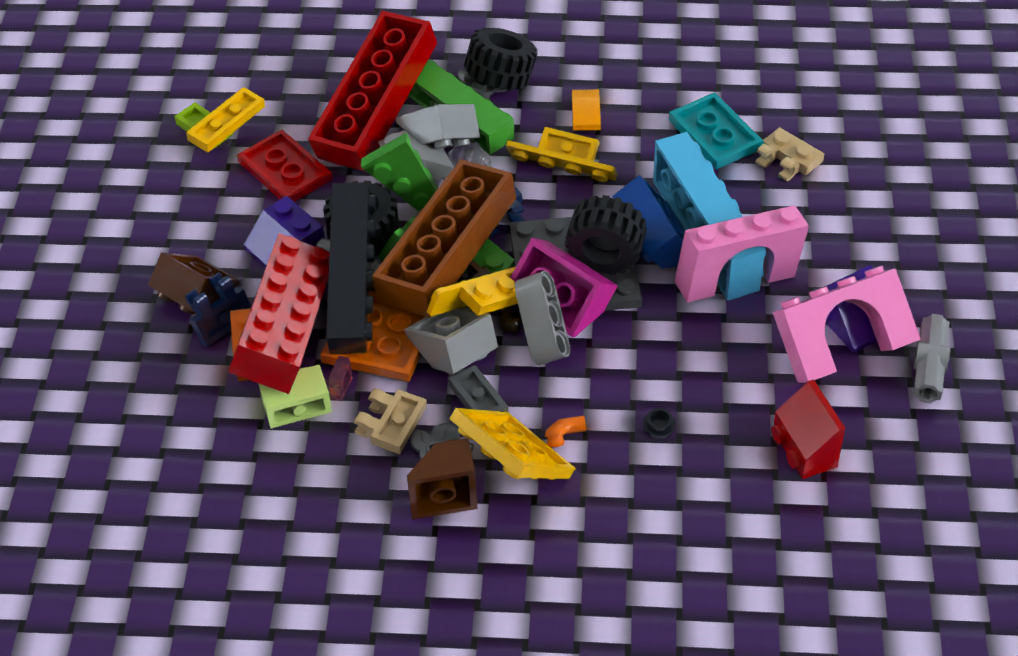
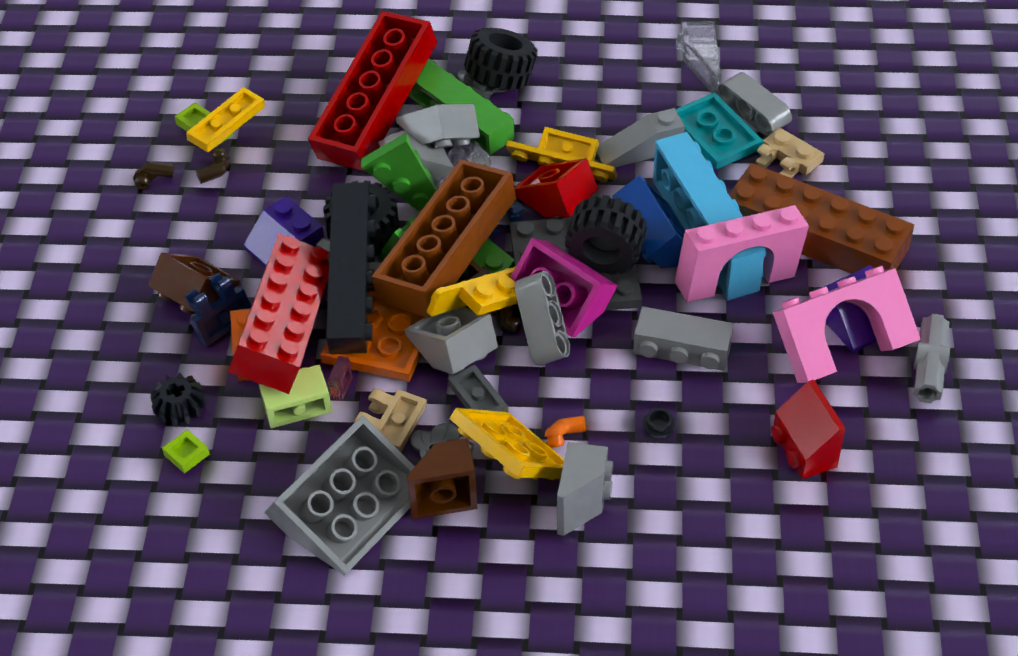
red tile [237,129,333,202] -> none
light orange slope [572,89,601,131] -> none
none -> dark brown arm [133,161,174,190]
none -> black gear [150,373,206,427]
none -> lime plate [162,429,210,474]
none -> dark brown arm [196,148,231,184]
none -> light grey slope [264,415,415,576]
none -> red slope [514,158,599,219]
none -> light grey slope [557,442,613,536]
none -> light grey slope [596,108,685,167]
none -> light grey brick [633,306,734,371]
none -> clear slope [676,21,721,95]
none -> light grey beam [717,72,792,136]
none -> dark orange brick [729,163,915,274]

